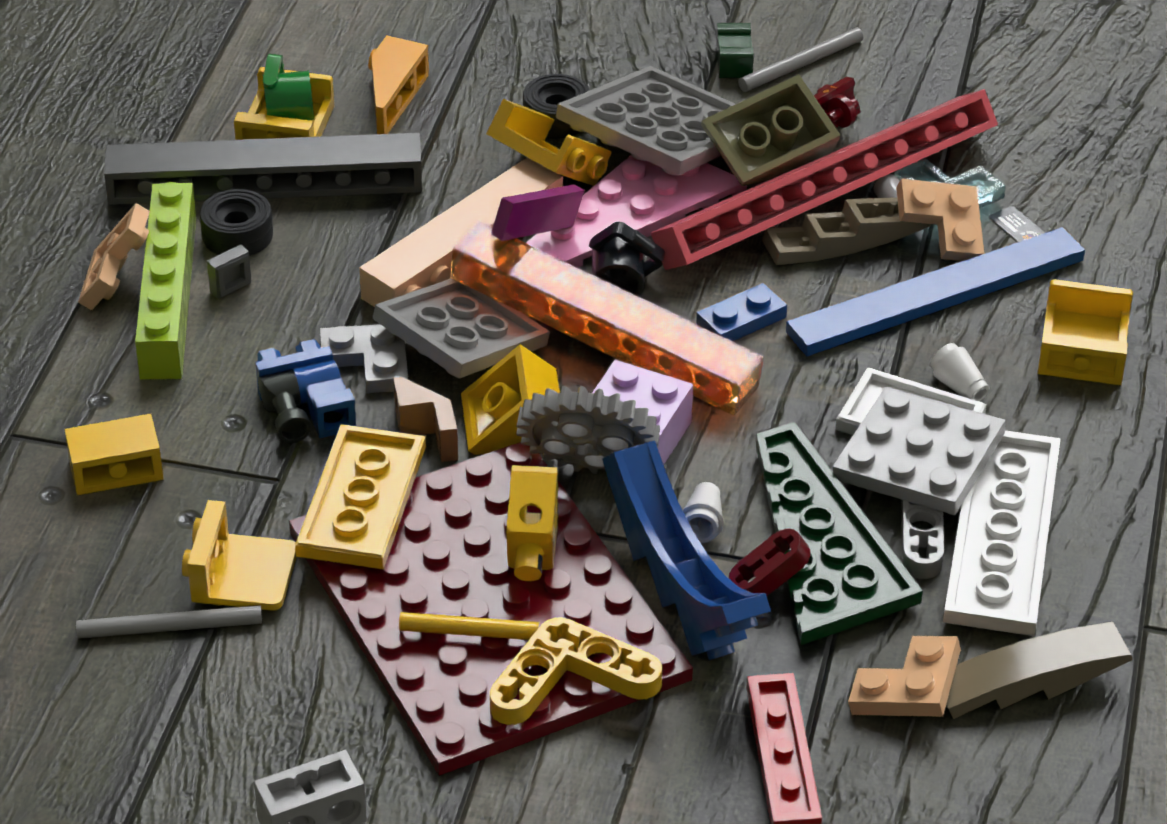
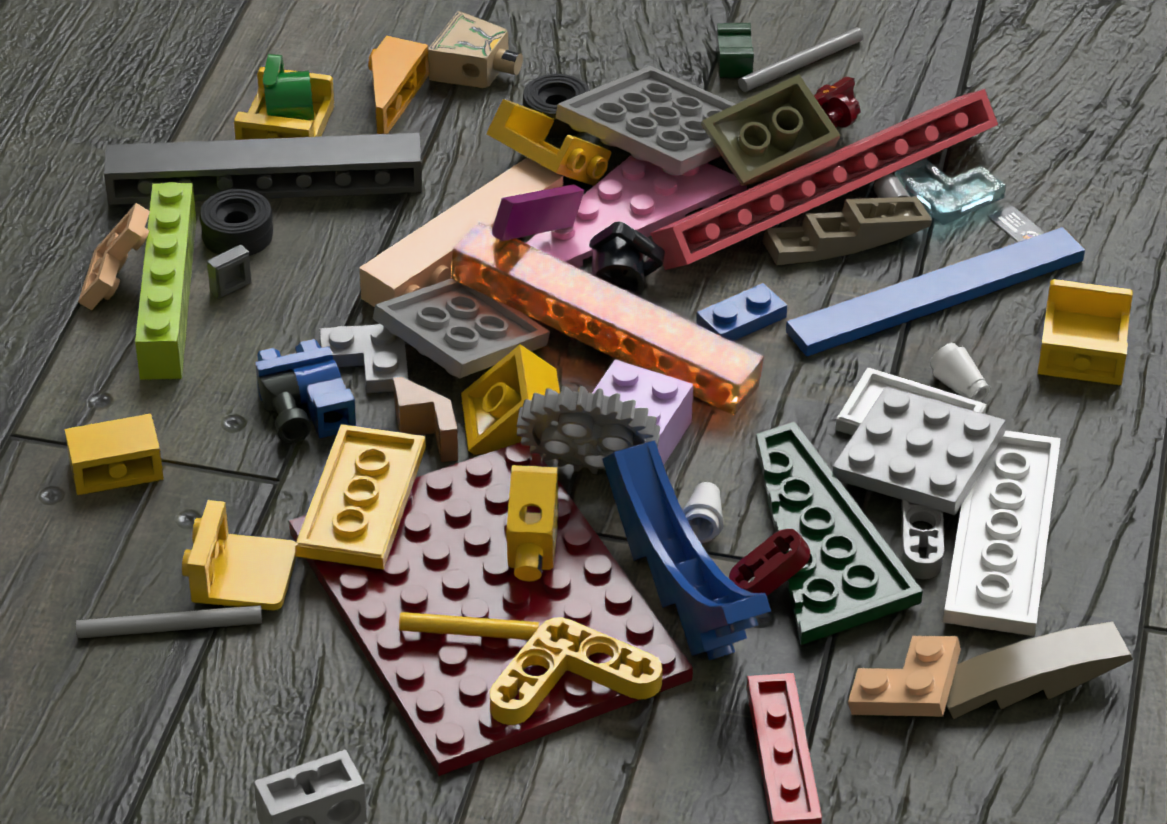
light nougat plate [896,179,984,261] -> none
none -> tan torso [428,11,523,88]

